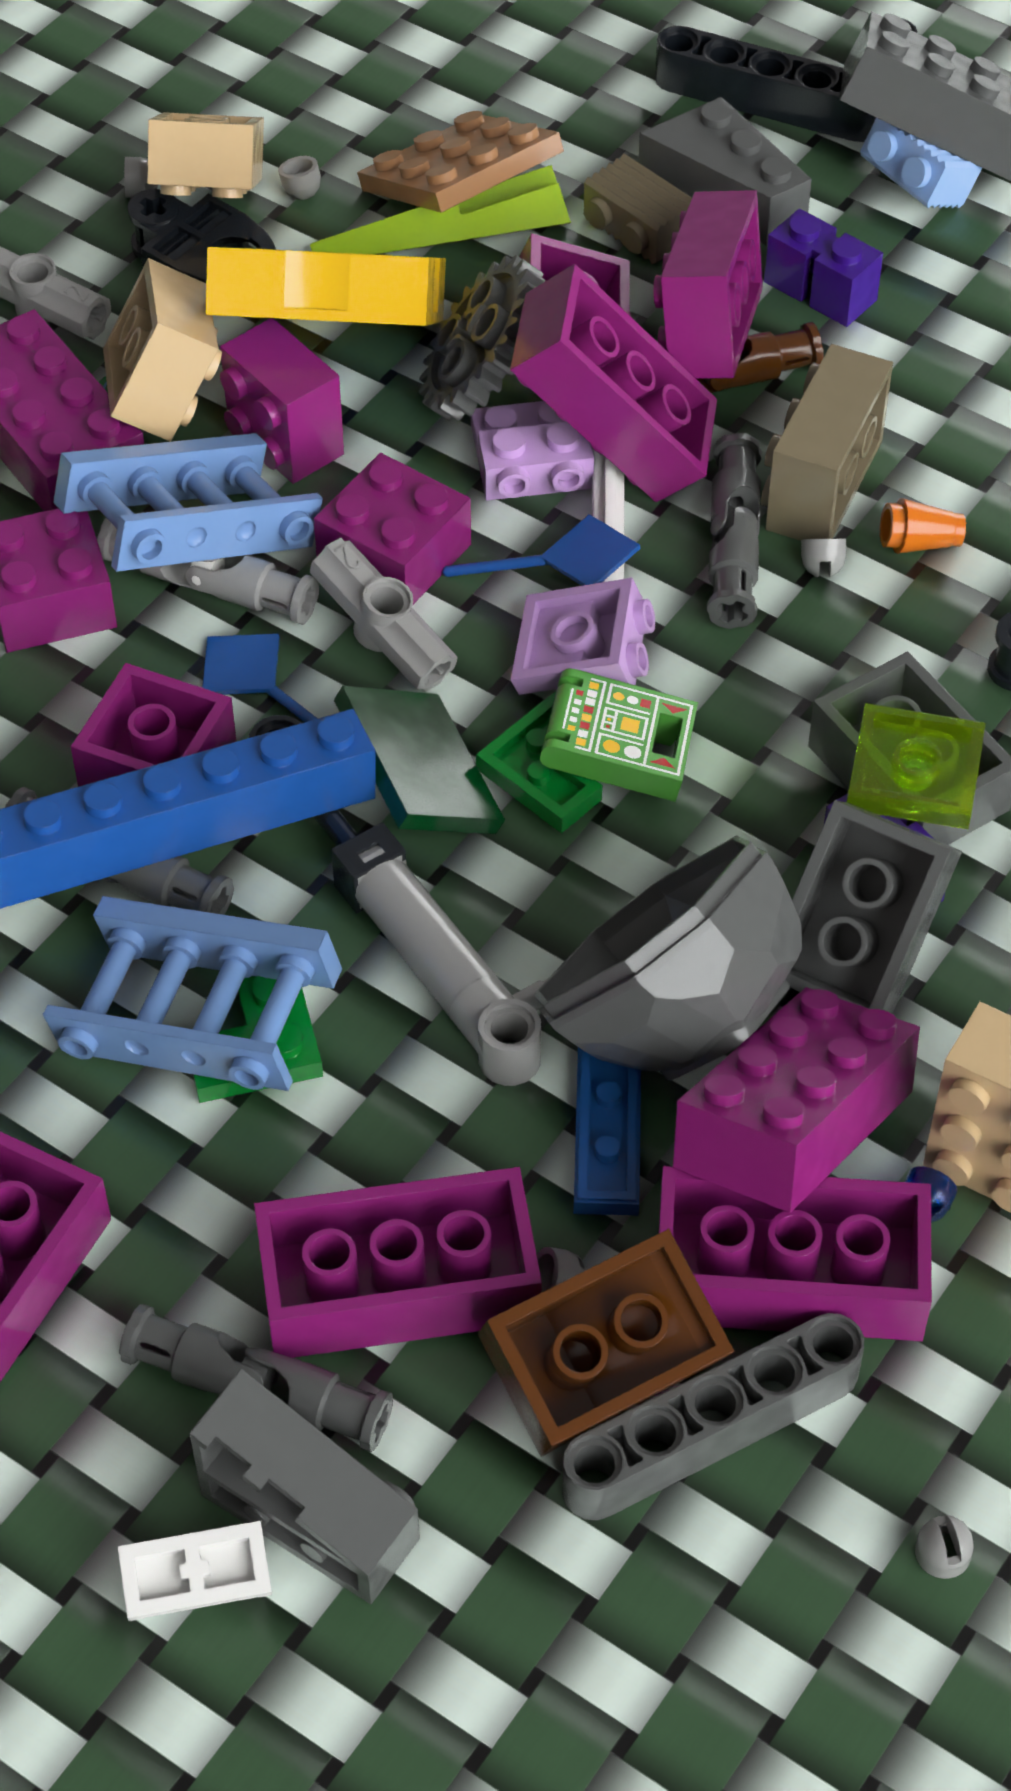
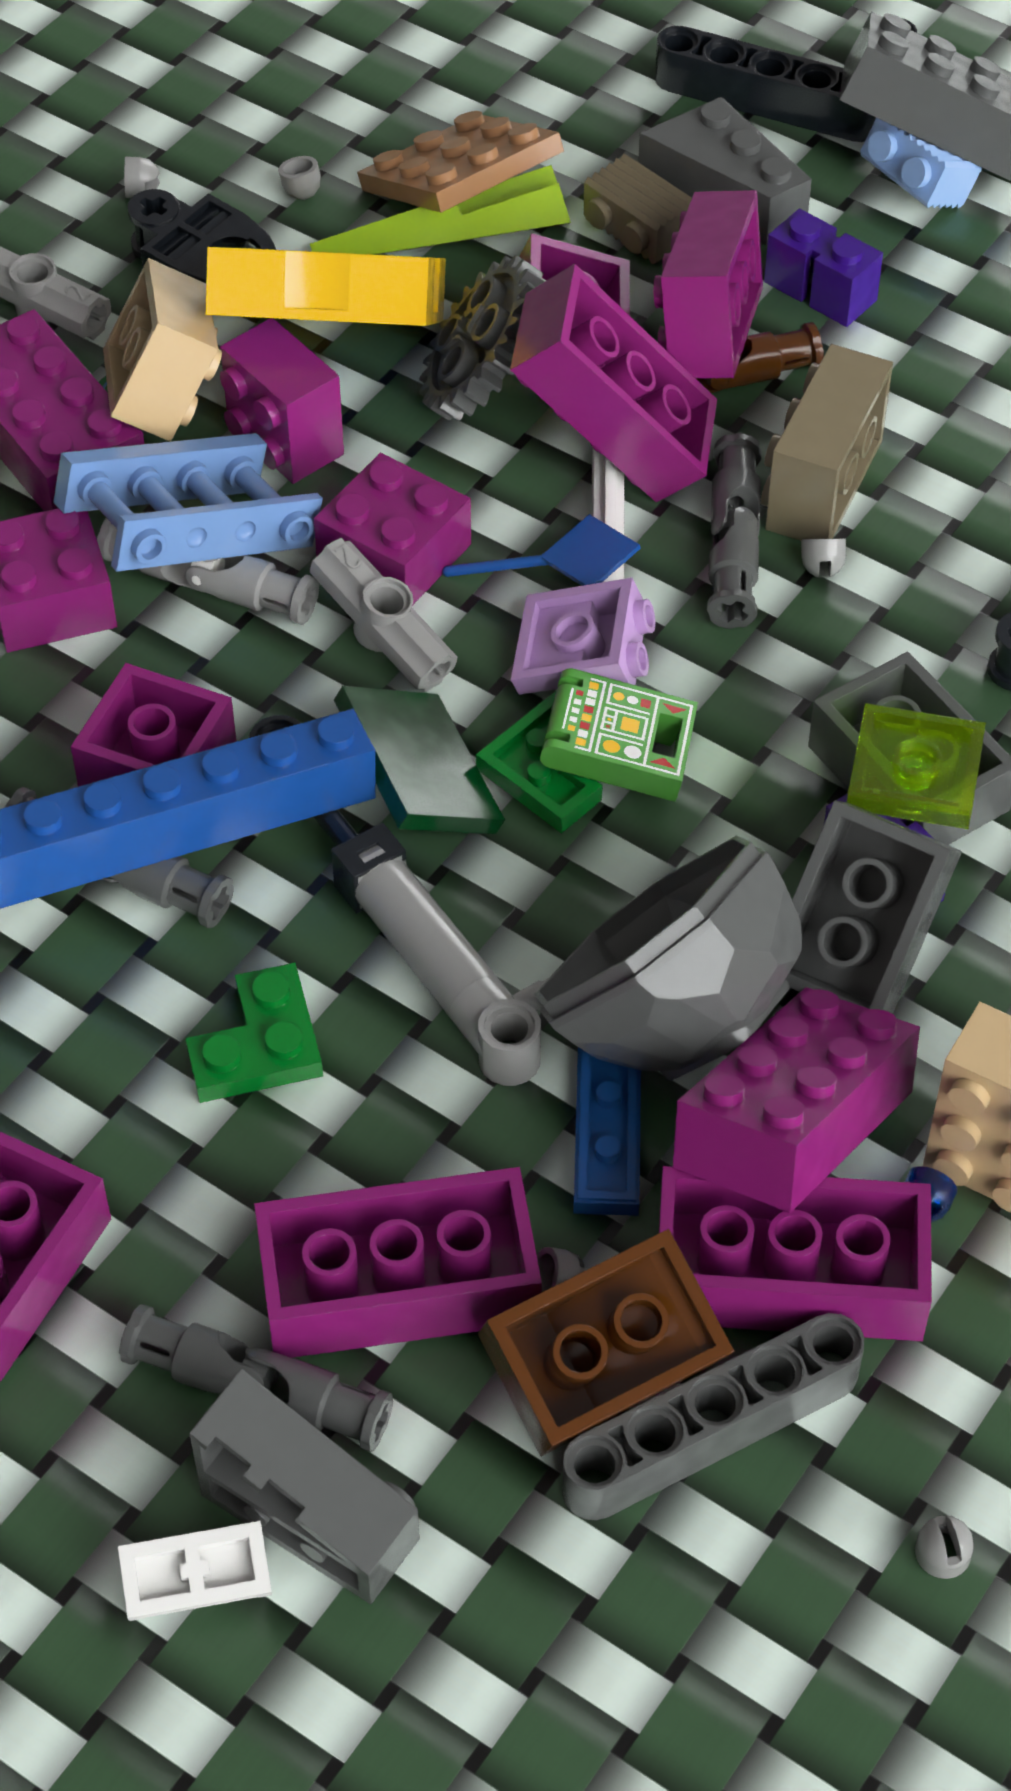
medium blue fence [43,896,342,1091] -> none
tan brick [147,112,264,198] -> none
blue piece [202,634,318,722] -> none
lavender plate [471,401,594,501] -> none
orange cone [880,498,966,554] -> none

